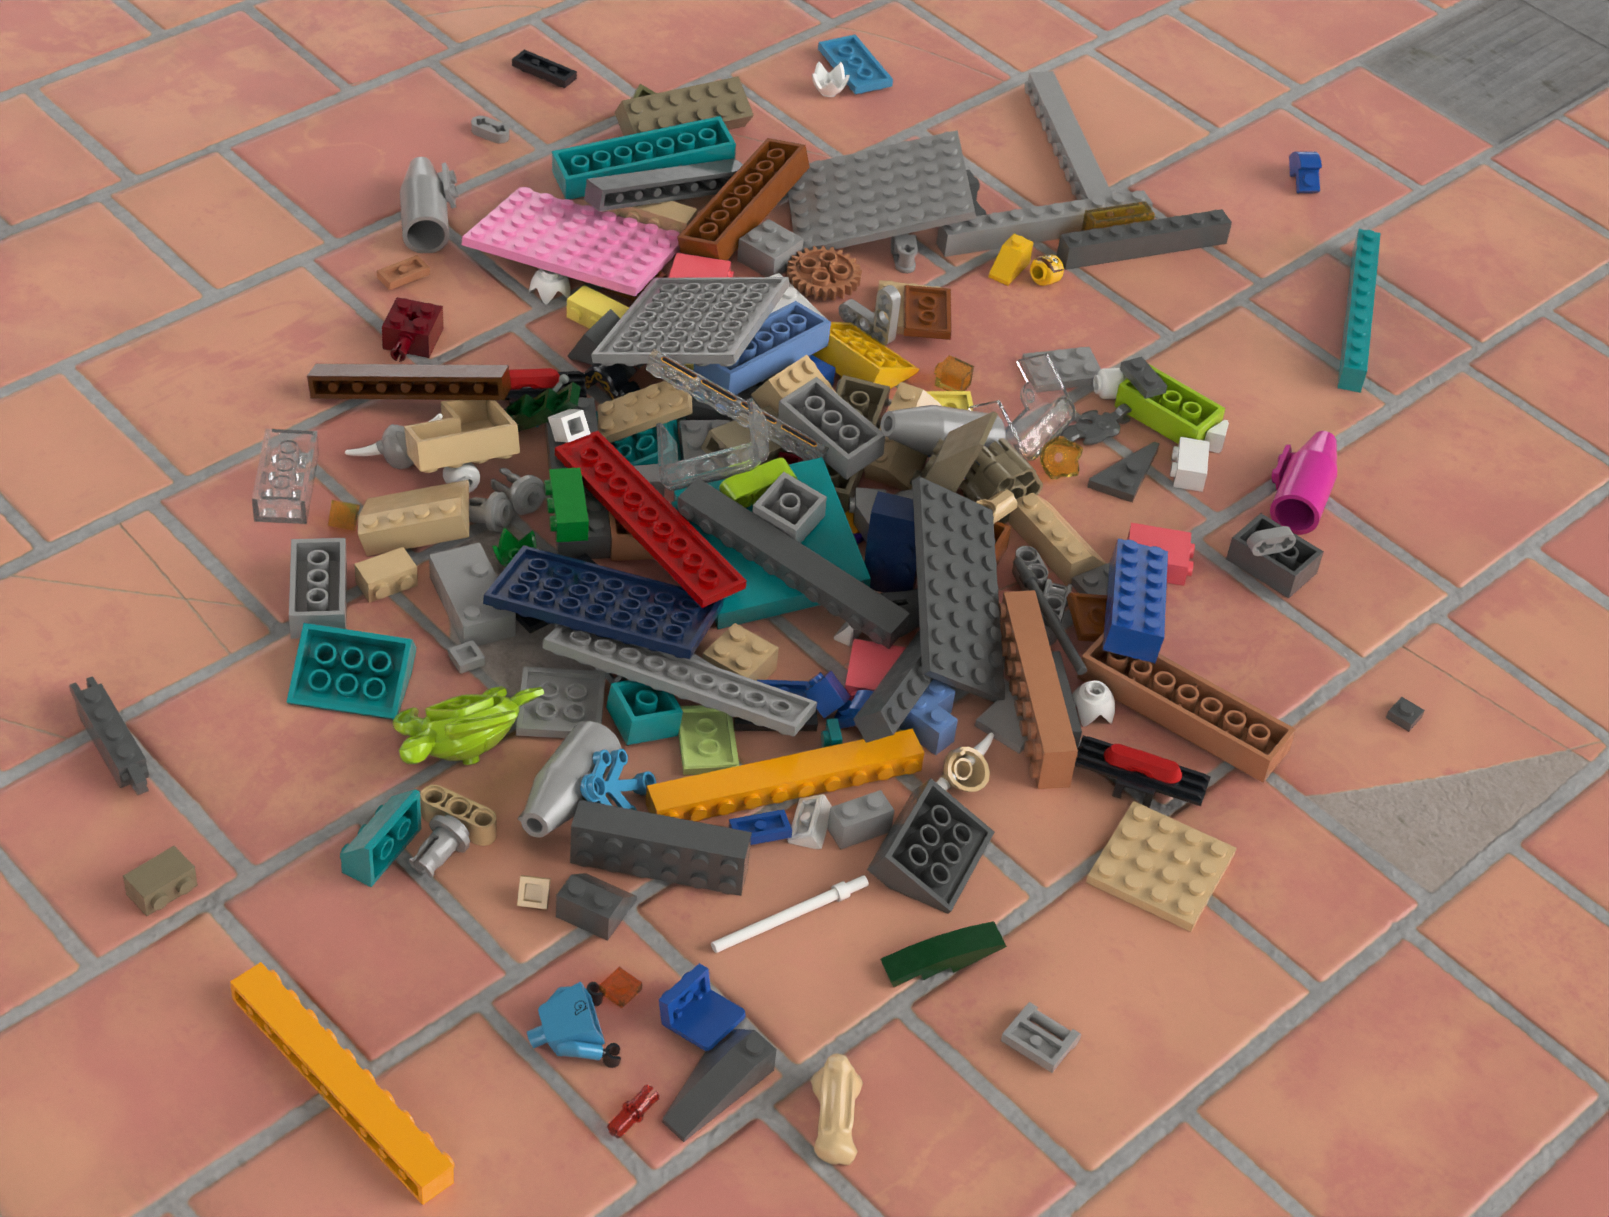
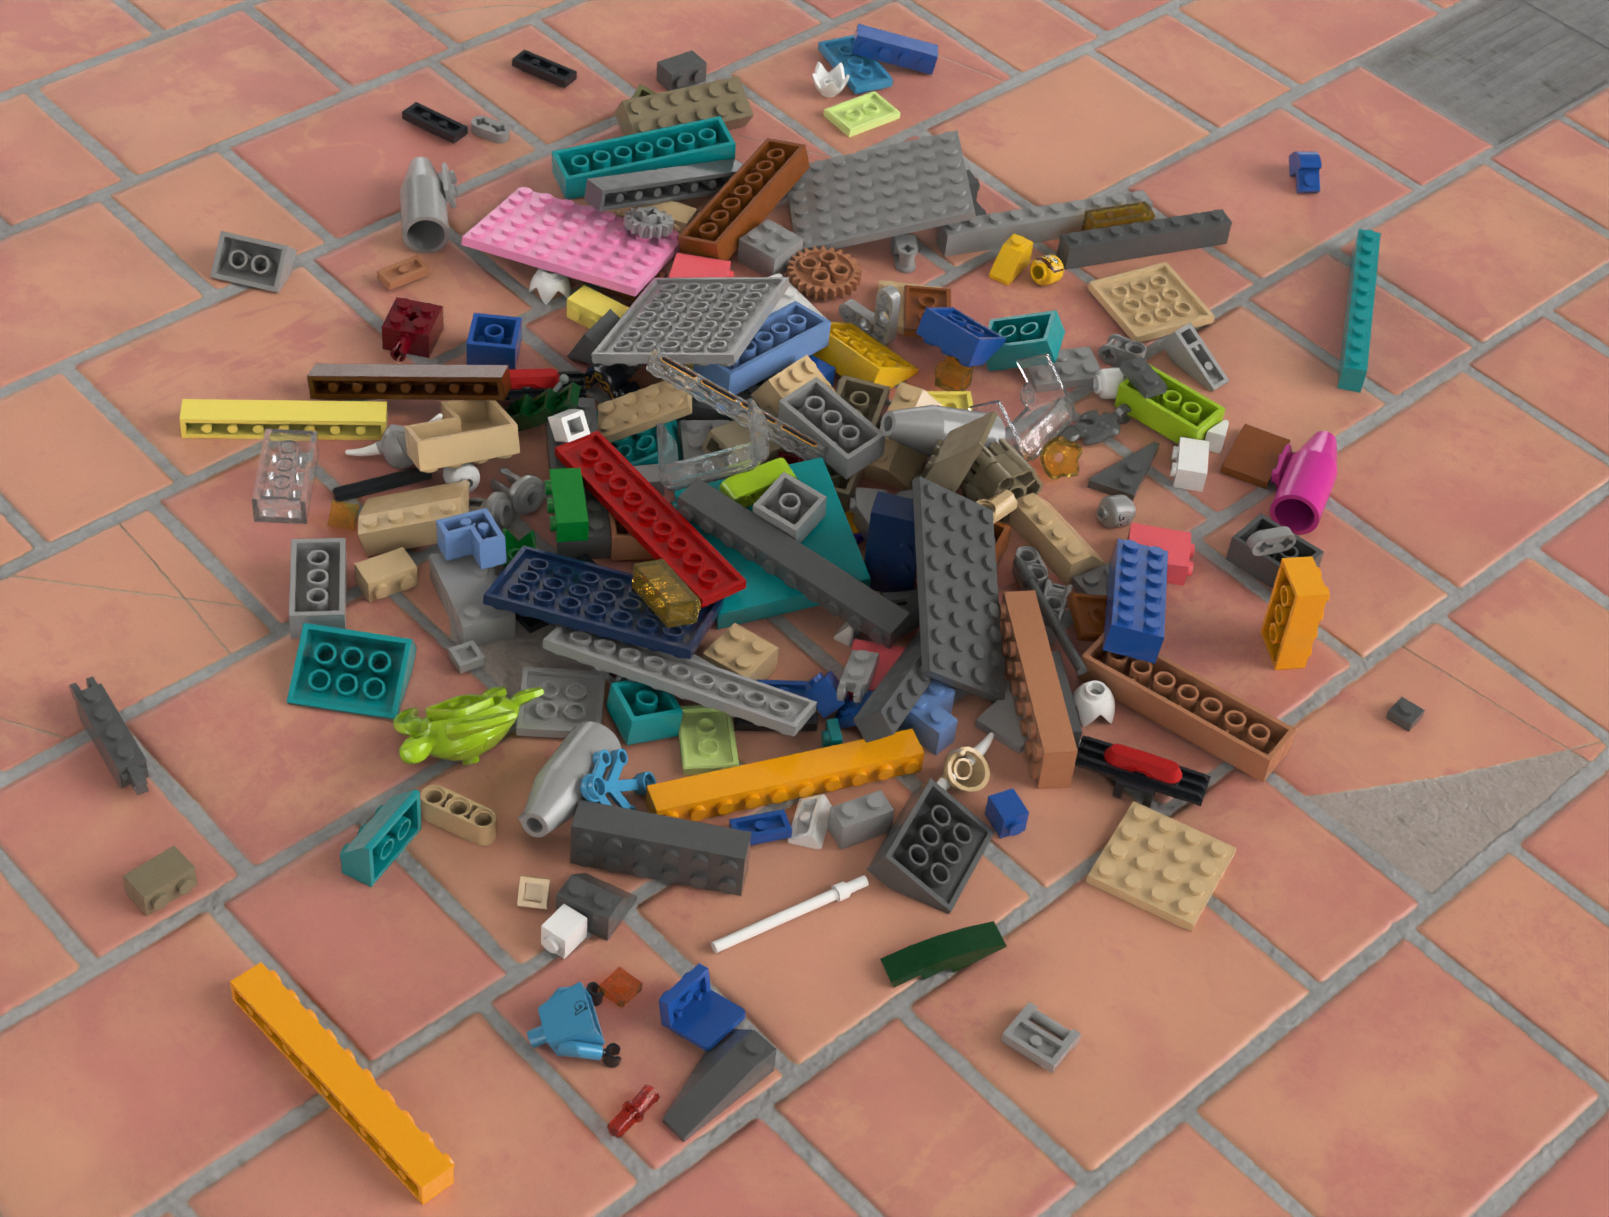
light grey piece [409,815,470,878] -> none
tan hair [811,1054,863,1165] -> none
light grey brick [1025,71,1113,200] -> none
none -> light yellow brick [179,399,388,440]
none -> light grey slope [210,231,297,293]
none -> black axle [333,467,432,503]
none -> black plate [402,102,468,144]
none -> medium blue brick [436,508,507,569]
none -> blue brick [466,313,522,370]
none -> white brick [541,904,588,959]
none -> light grey gear [623,206,674,239]
none -> clear yellow brick [631,559,701,628]
none -> dark grey brick [656,50,707,91]
none -> yellowish green tile [823,91,901,137]
none -> light grey hinge [837,650,879,703]
none -> blue brick [852,24,938,75]
none -> blue slope [916,307,1006,368]
none -> blue brick [985,788,1029,839]
none -> teal brick [986,310,1065,371]
none -> tan plate [1088,262,1215,342]
none -> light grey head [1096,494,1136,529]
none -> light grey piece [1098,334,1146,367]
none -> light grey slope [1160,322,1229,392]
none -> dark orange tile [1220,424,1290,489]
none -> light orange brick [1260,556,1330,670]

